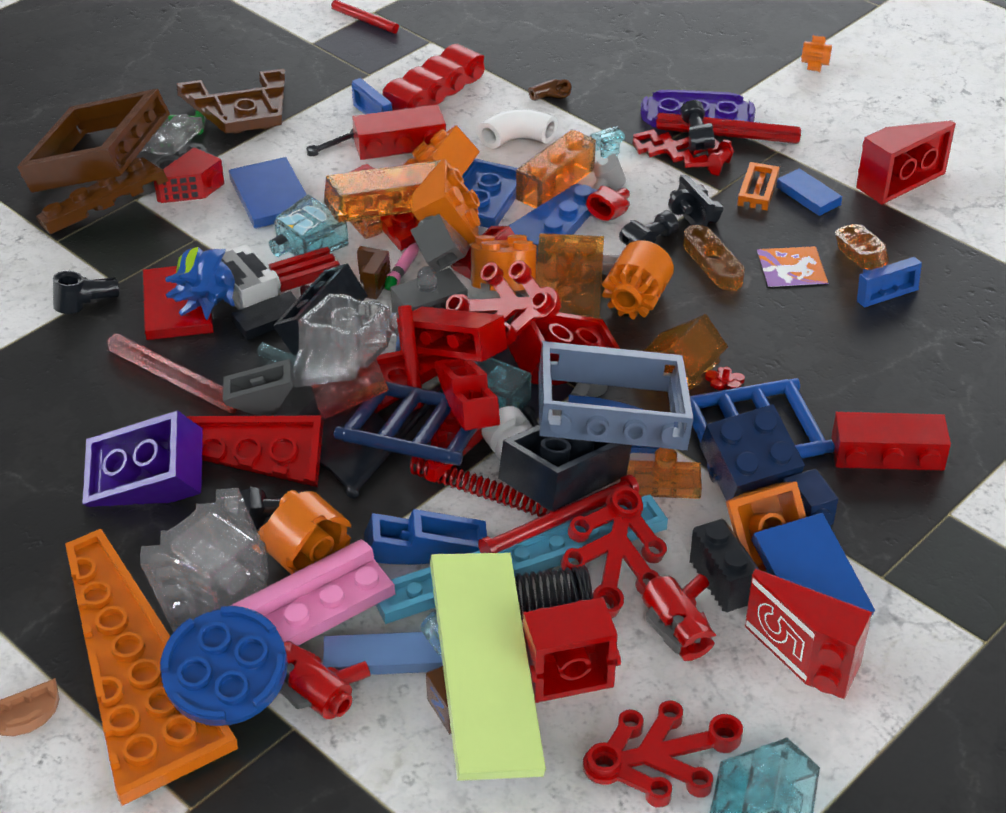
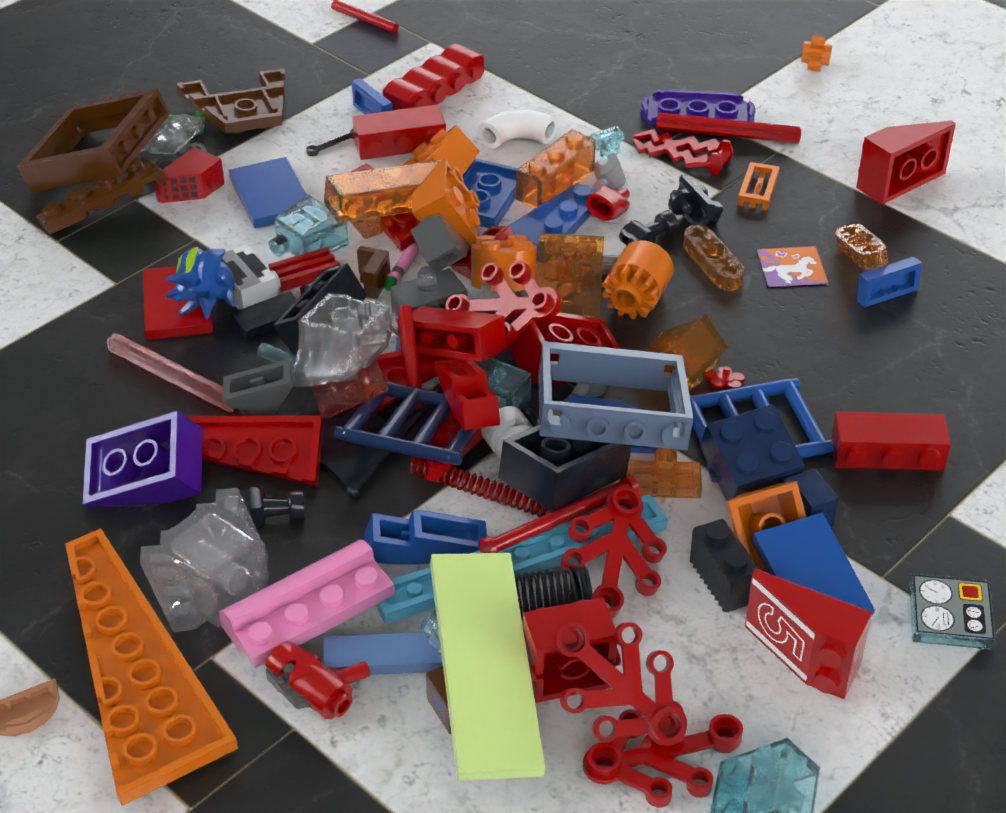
black pin [53,271,120,314] -> none
blue tile [160,606,288,726] -> none
orange brick [257,490,351,574] -> none
reddish brown arm [528,79,572,101] -> none
red piece [642,574,716,661] -> none
black leg [680,100,715,152] -> none
tile [776,168,842,216] -> none
none -> red plant [553,622,687,746]
none -> tile [909,573,997,650]

